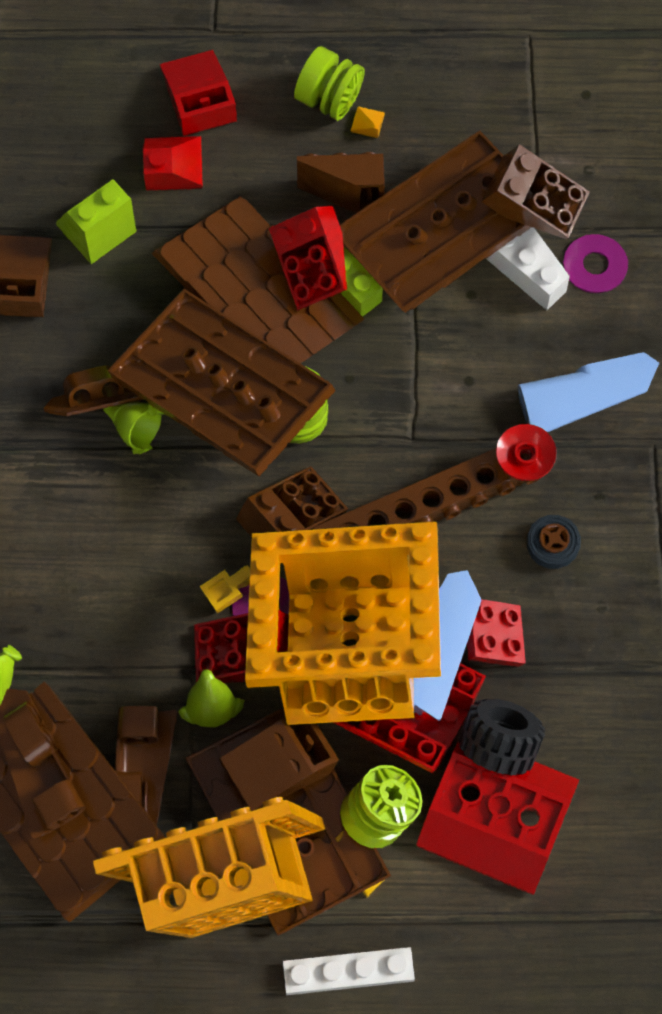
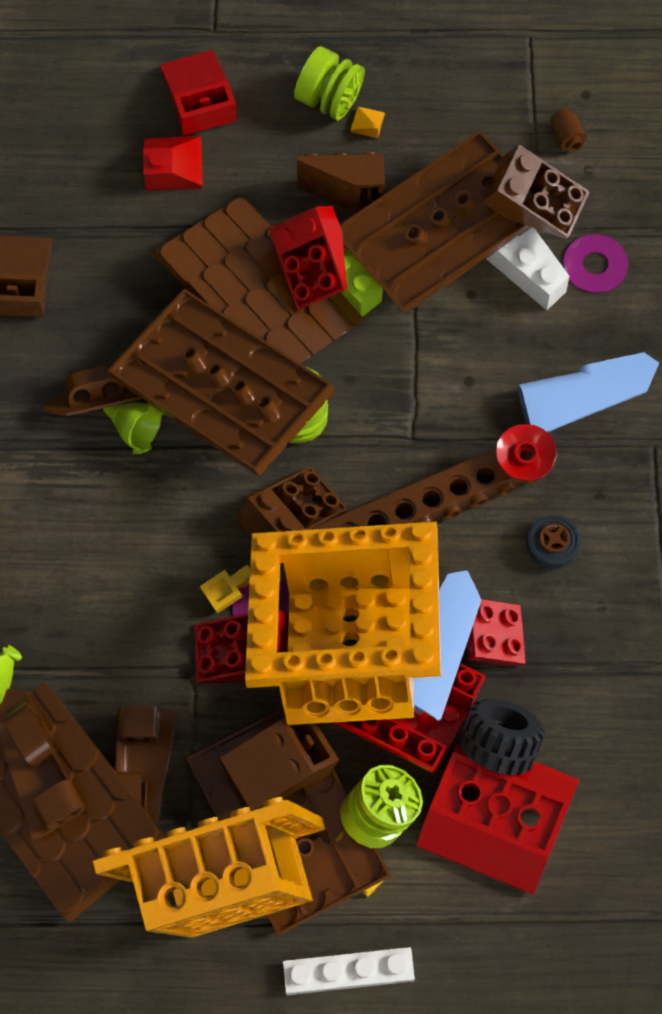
lime slope [56,179,136,264] -> none
lime hat [178,670,244,727] -> none
none -> reddish brown brick [551,108,587,152]

